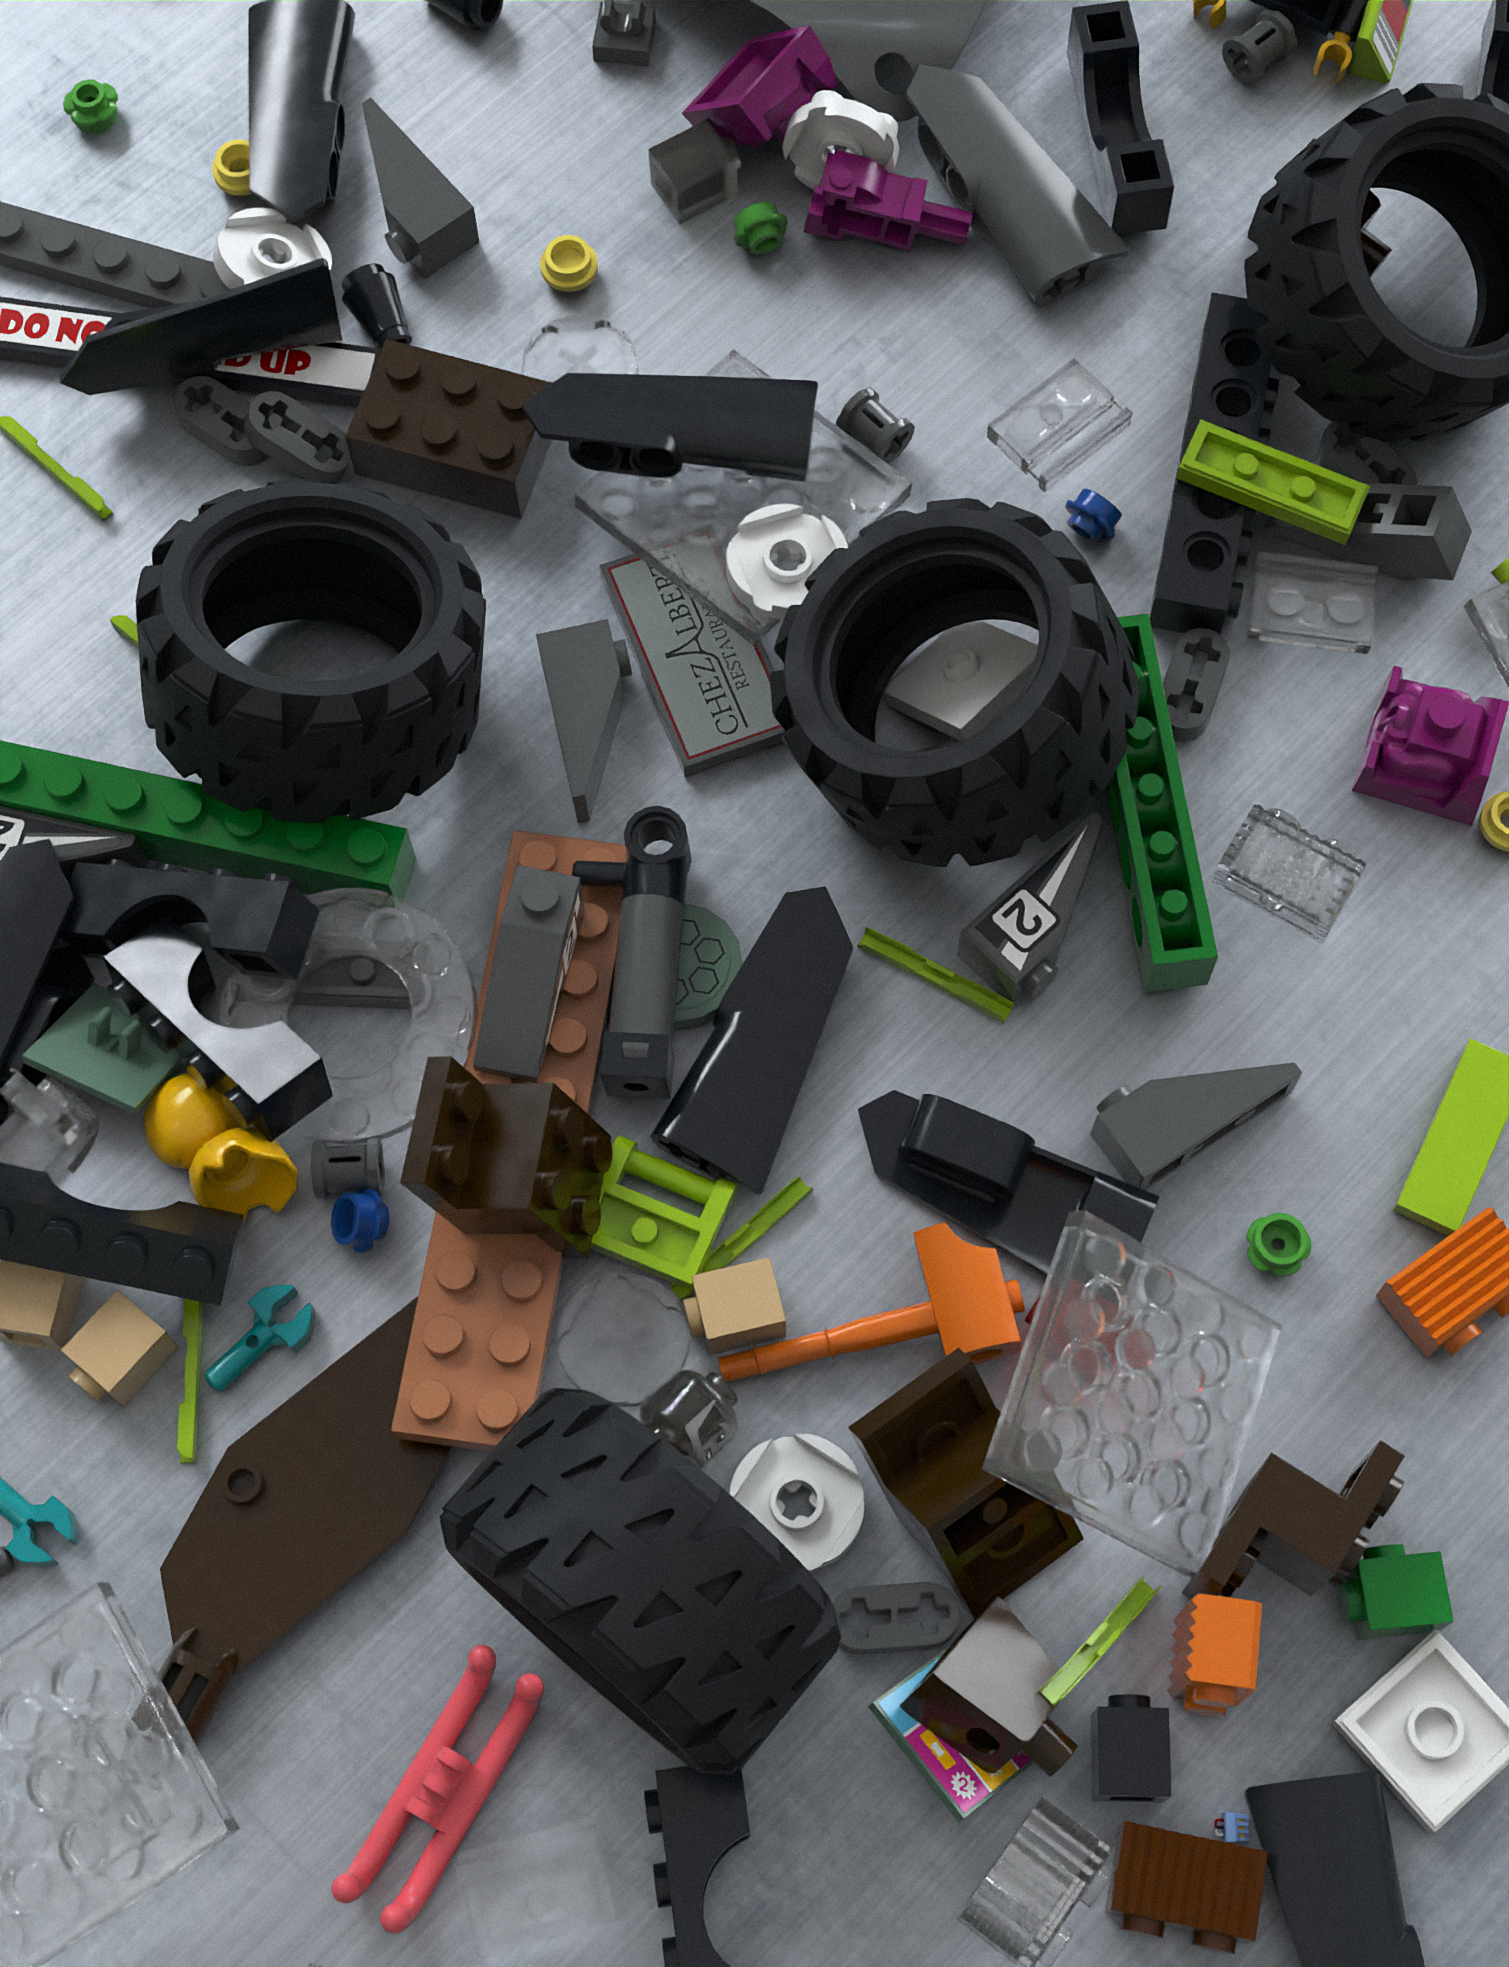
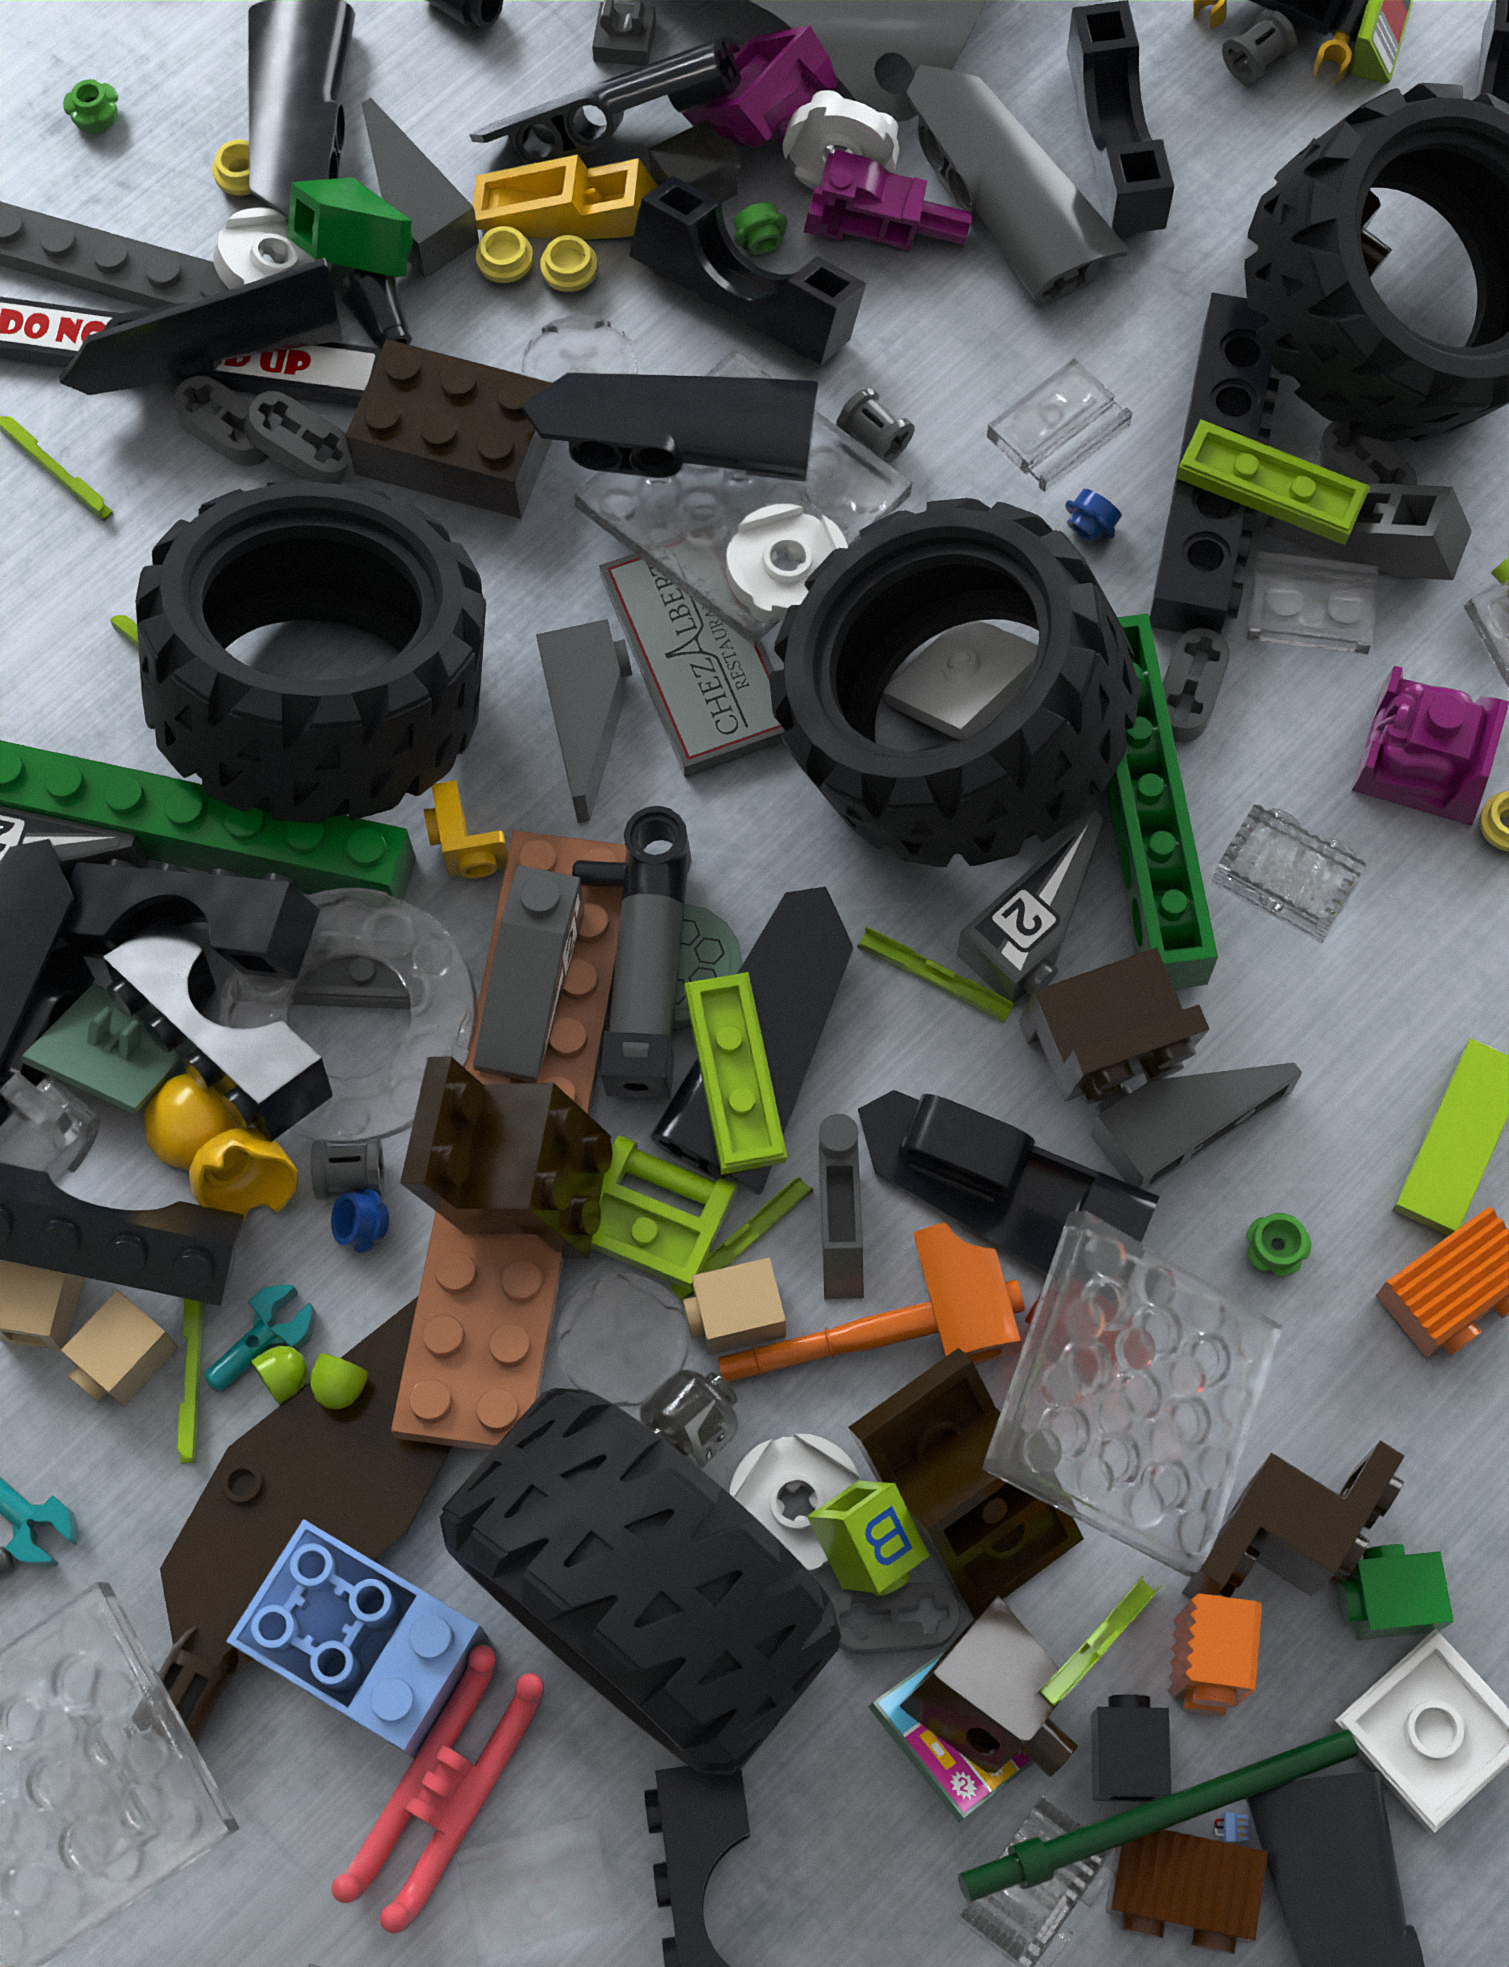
none -> light blue slope [226,1519,488,1758]
none -> lime hinge [251,1345,308,1406]
none -> green slope [287,177,413,277]
none -> lime hinge [310,1353,369,1409]
none -> yellow bracket [424,780,508,879]
none -> black panel [469,37,741,165]
none -> yellow slope [472,155,658,240]
none -> light yellow plate [476,226,533,283]
none -> black arch [629,176,866,365]
none -> lime tile [684,972,787,1175]
none -> lime brick [807,1480,930,1596]
none -> dark grey piece [819,1114,864,1299]
none -> dark green bar [958,1729,1358,1903]
none -> dark brown bracket [1018,947,1210,1104]

